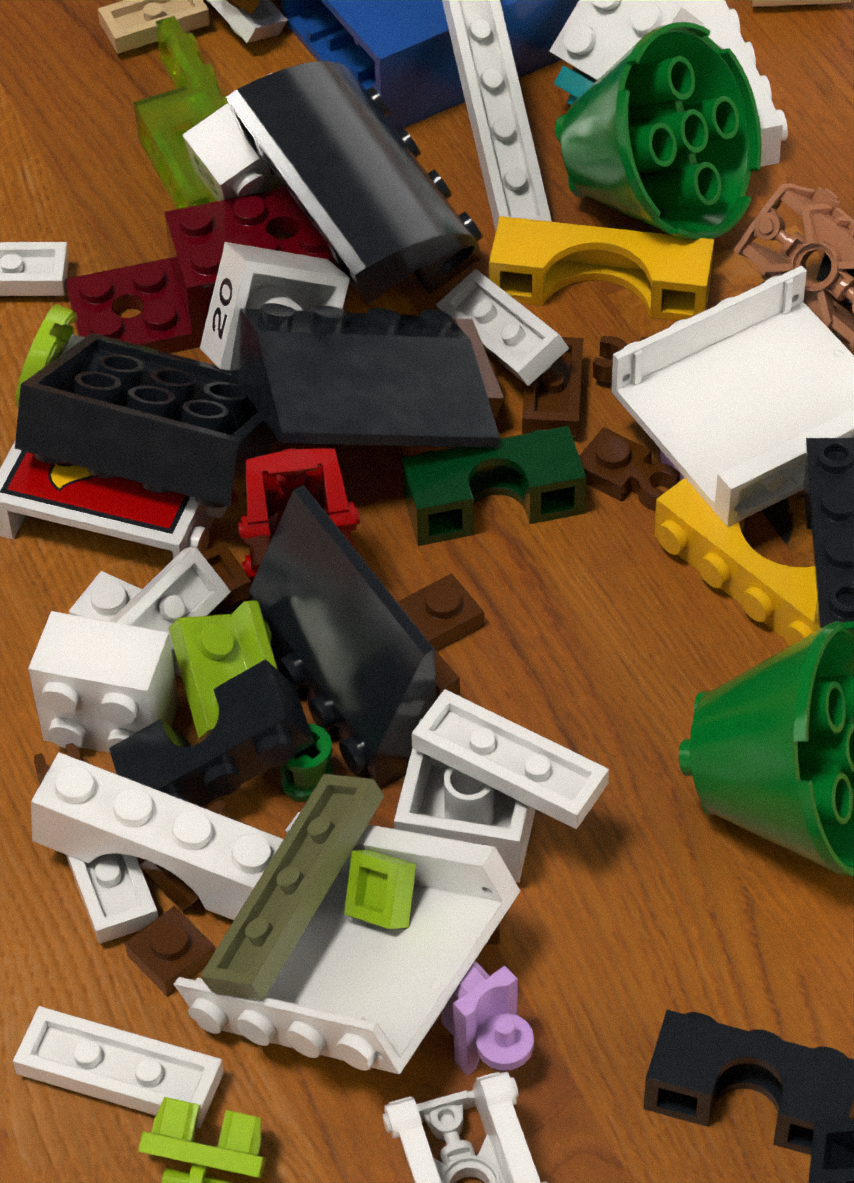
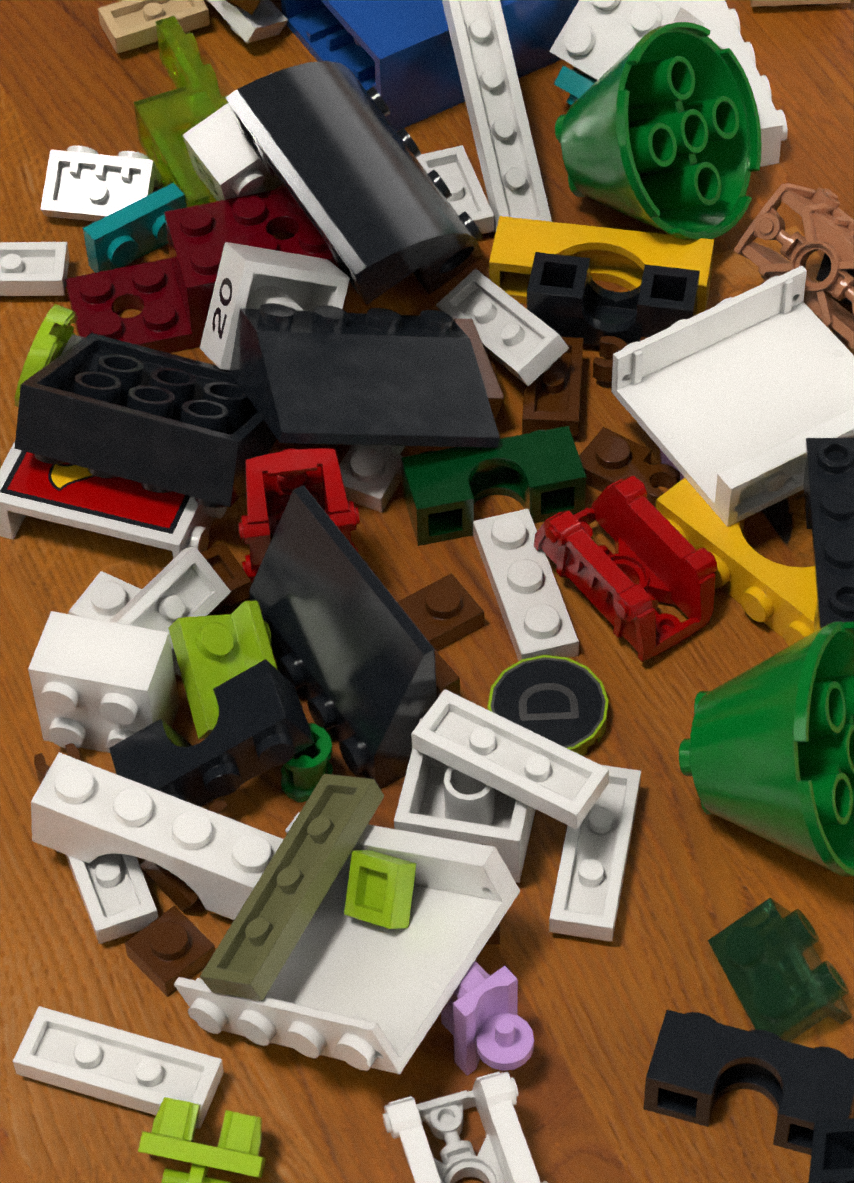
none -> white bracket [40,146,162,221]
none -> teal plate [83,183,186,273]
none -> white plate [339,445,405,512]
none -> white plate [416,145,494,234]
none -> white plate [473,509,579,661]
none -> black tile [488,655,609,756]
none -> black arch [527,252,700,346]
none -> red piece [534,475,717,662]
none -> white plate [549,765,641,942]
none -> clear green bracket [708,898,853,1042]

